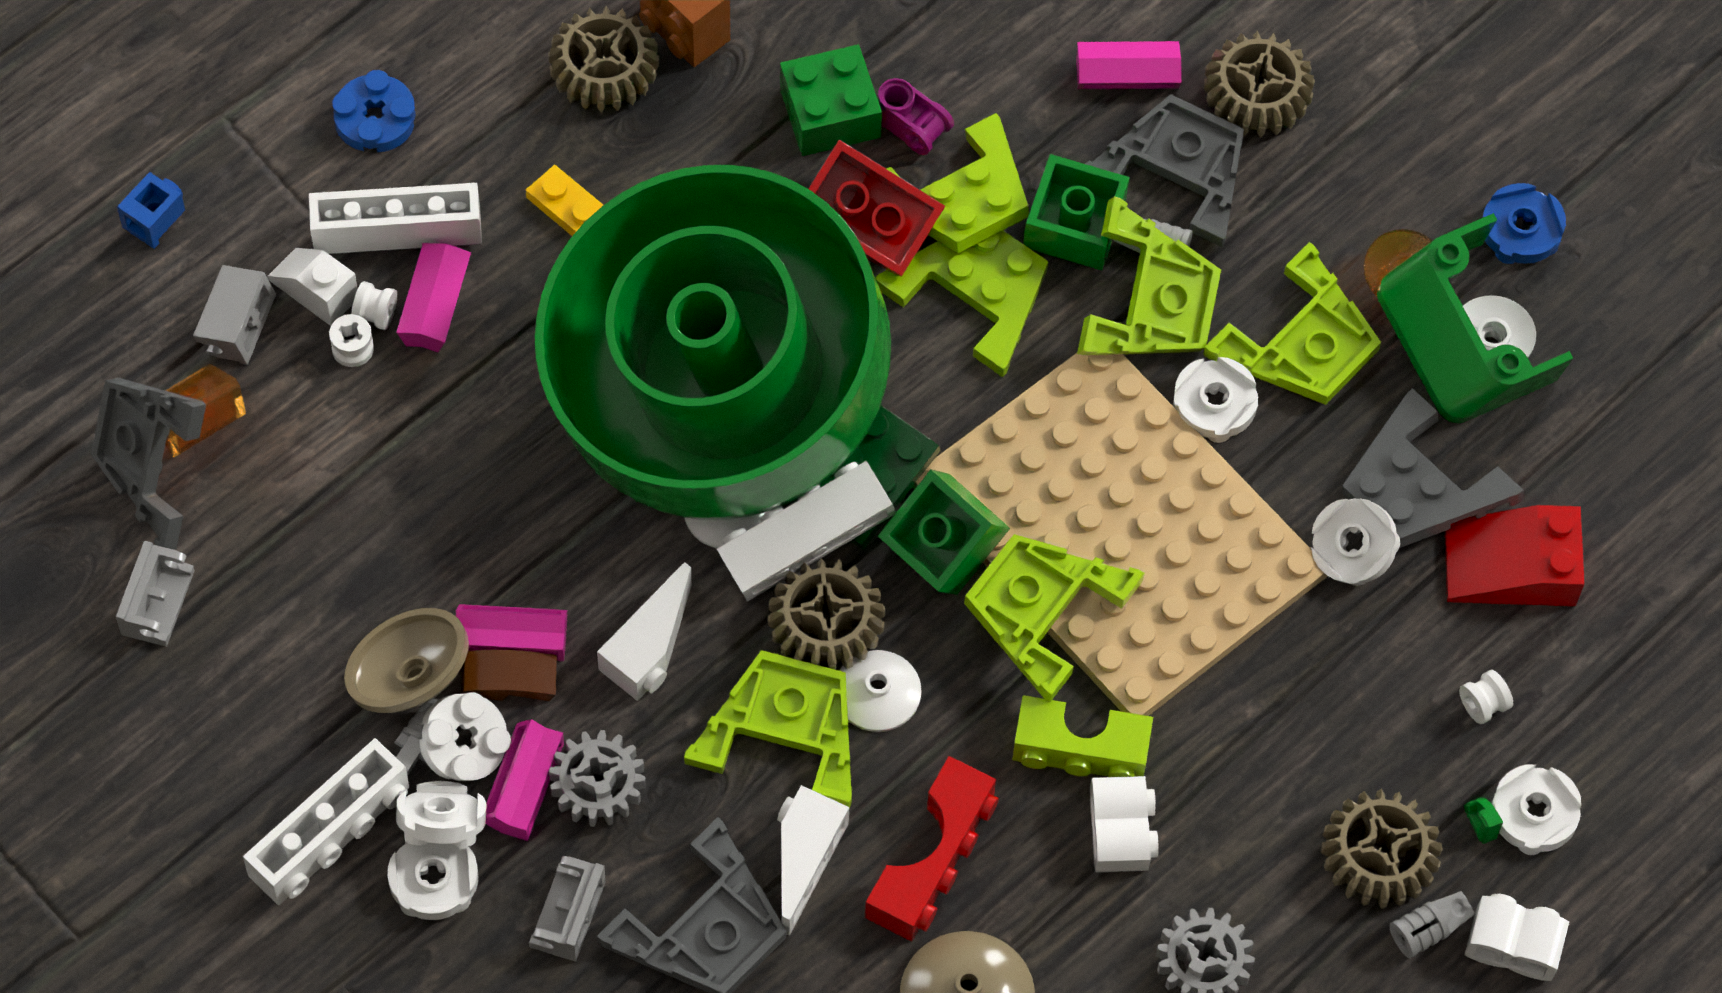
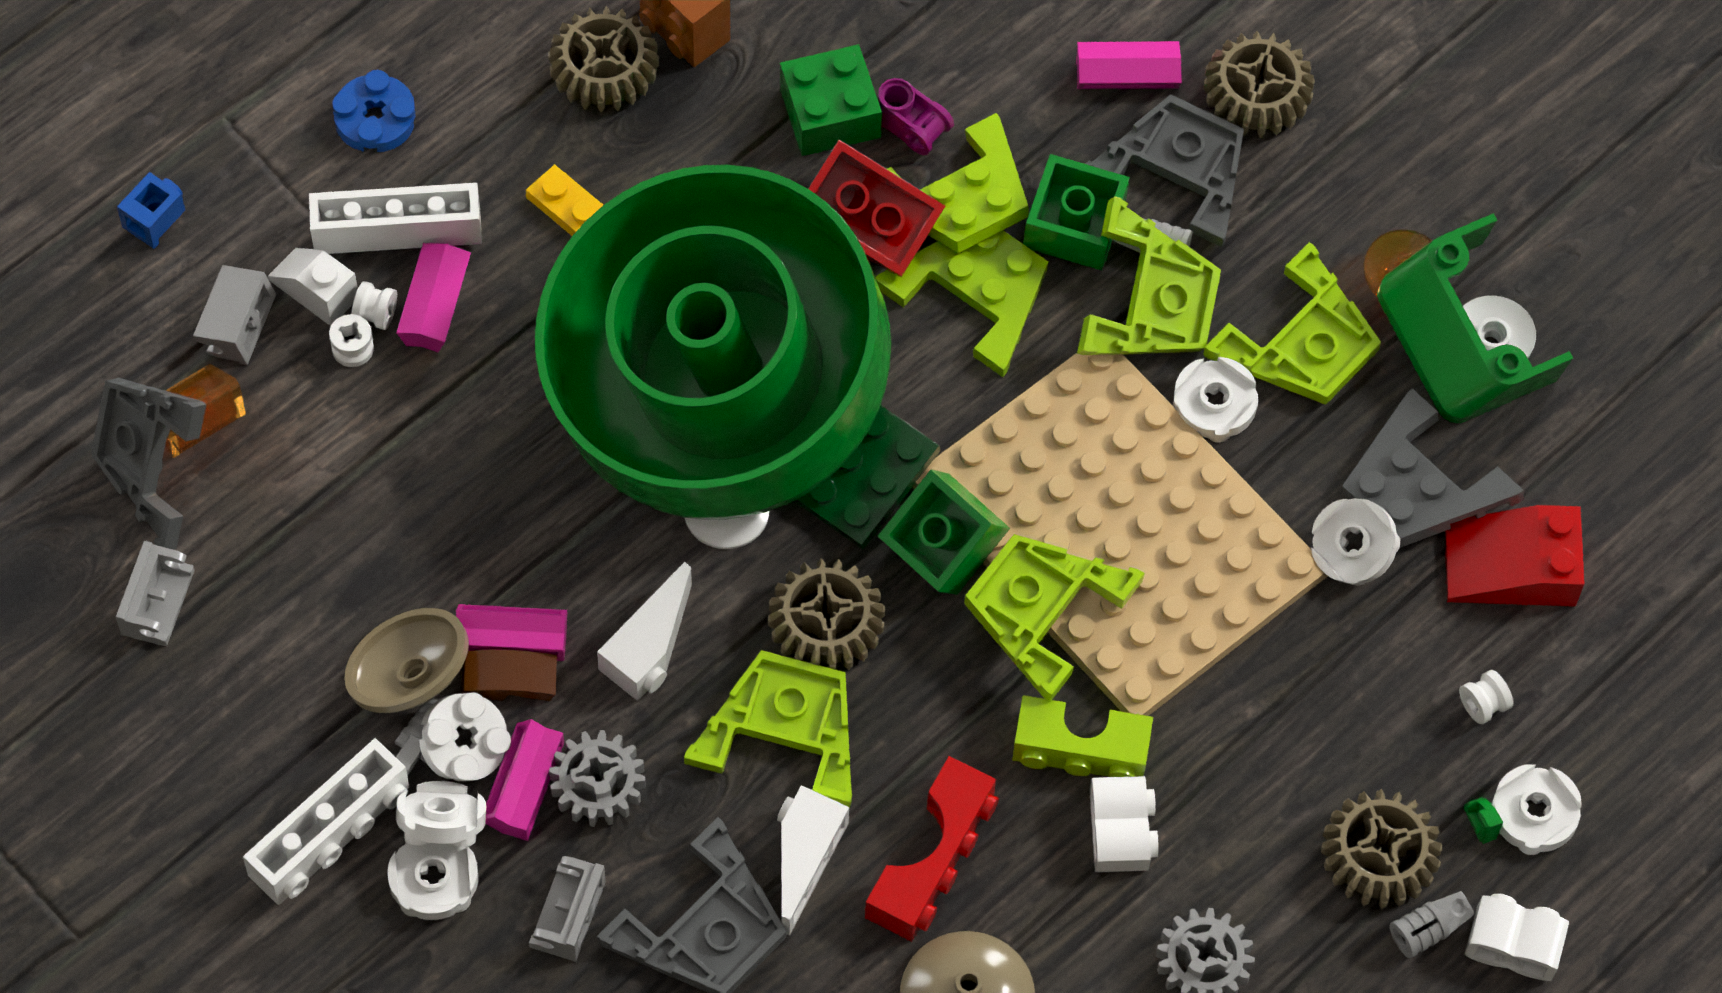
white brick [717,461,896,601] -> none
white dish [839,650,921,732] -> none
blue plate [1482,183,1566,264] -> none

